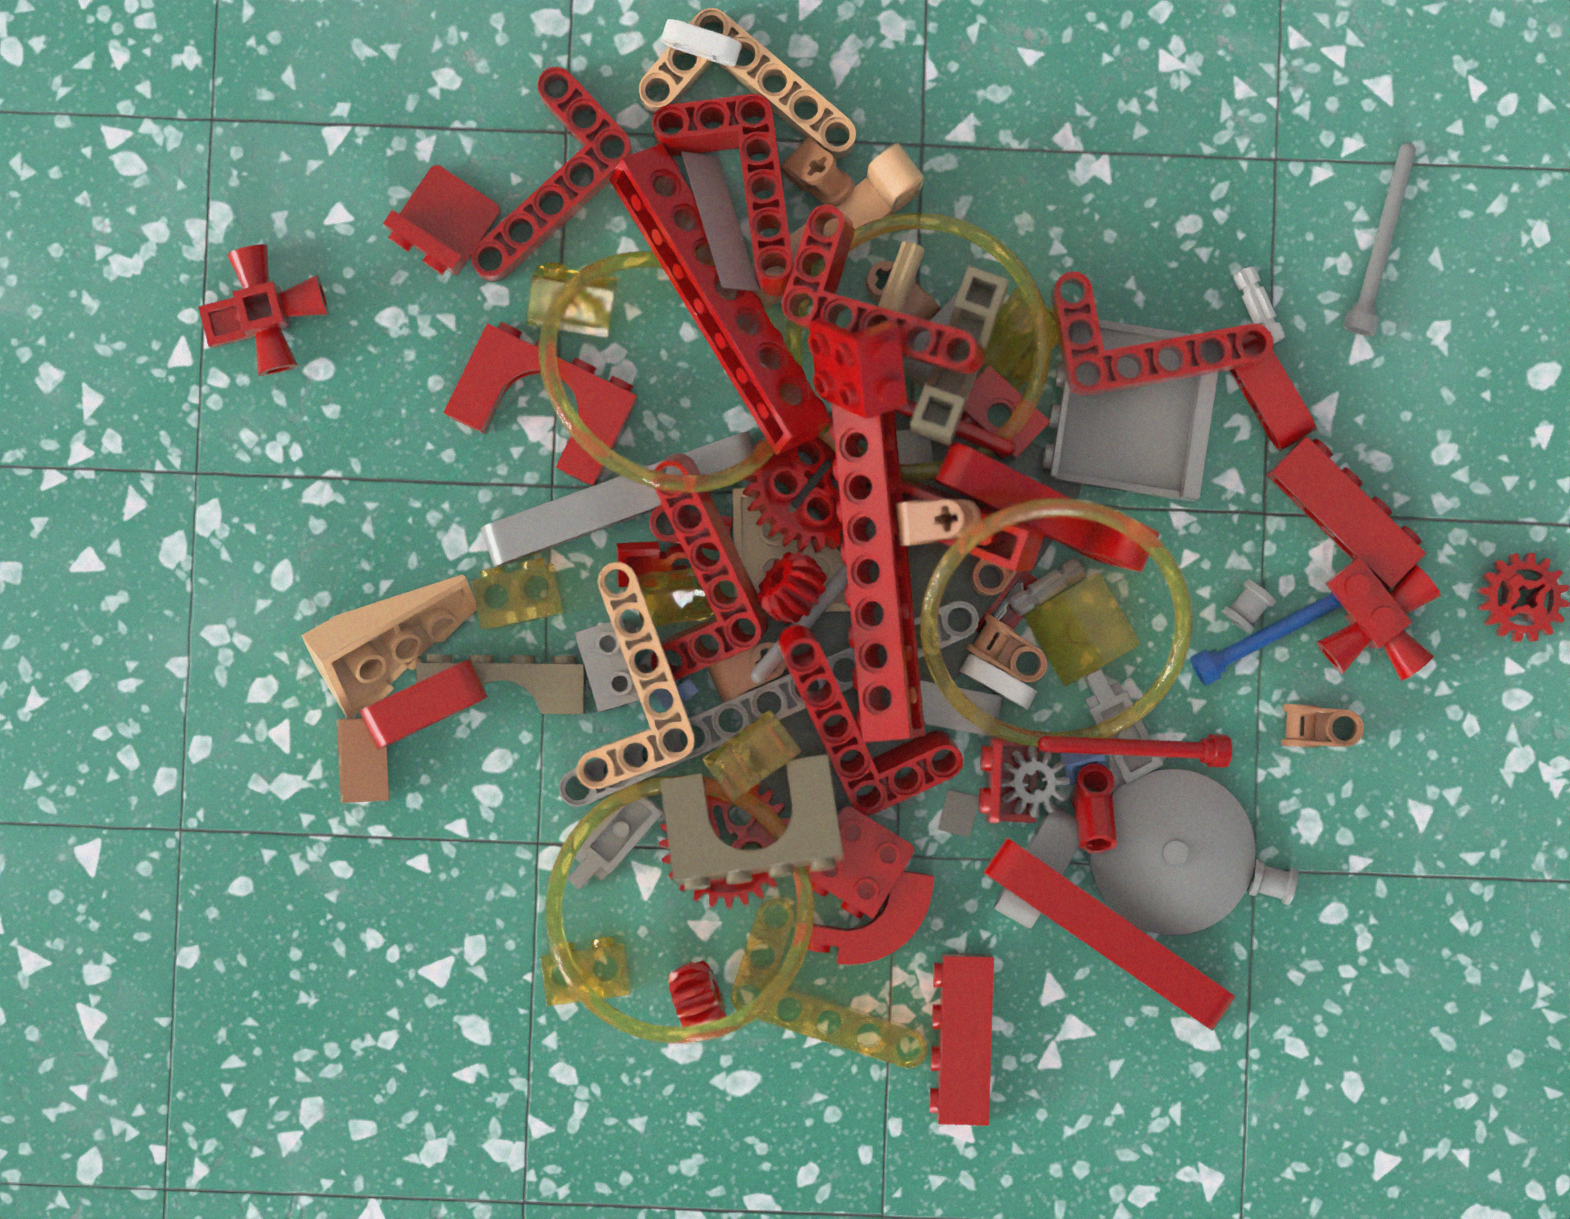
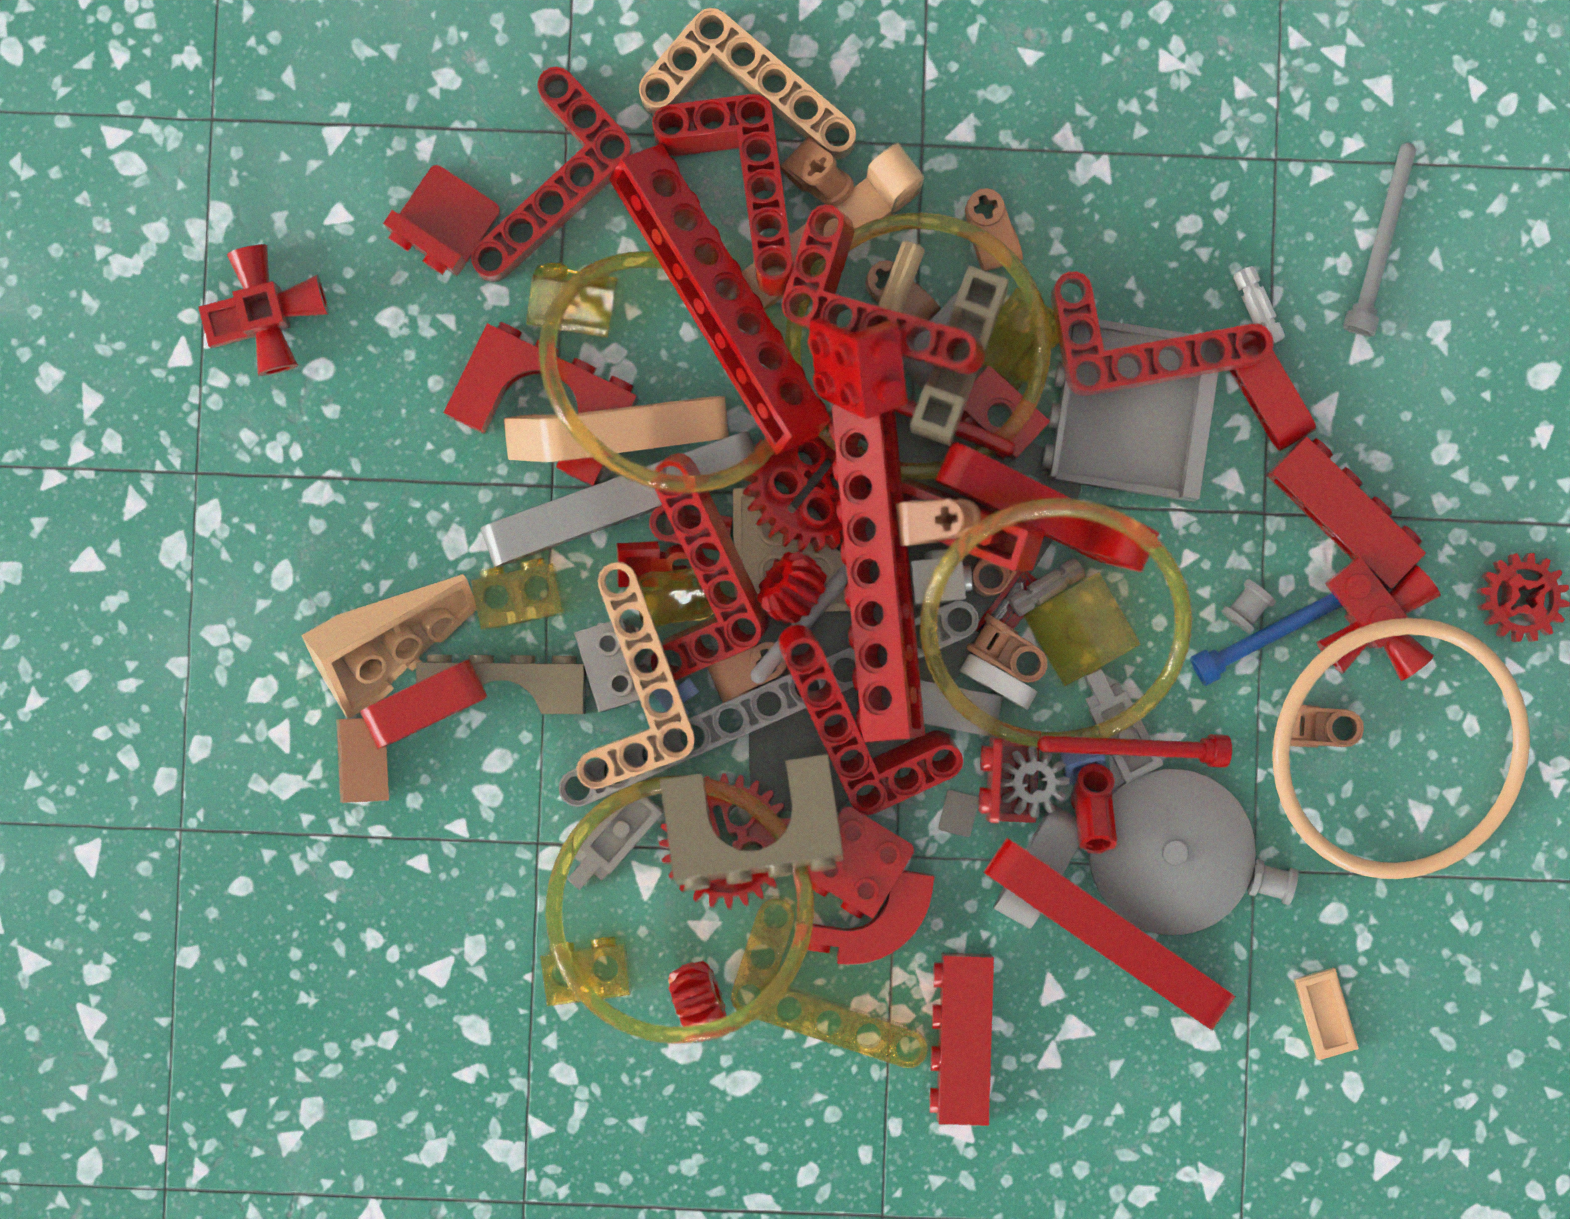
white beam [660,19,742,66] -> none
light grey sticker [681,151,760,292] -> none
clear yellow brick [702,710,801,802] -> none
clear smoke sticker [896,430,933,464] -> none
none -> light nougat beam [504,396,729,462]
none -> light grey brick [909,550,973,606]
none -> nougat piece [965,188,1023,272]
none -> light nougat piece [1273,618,1530,879]
none -> light nougat tile [1293,968,1359,1060]

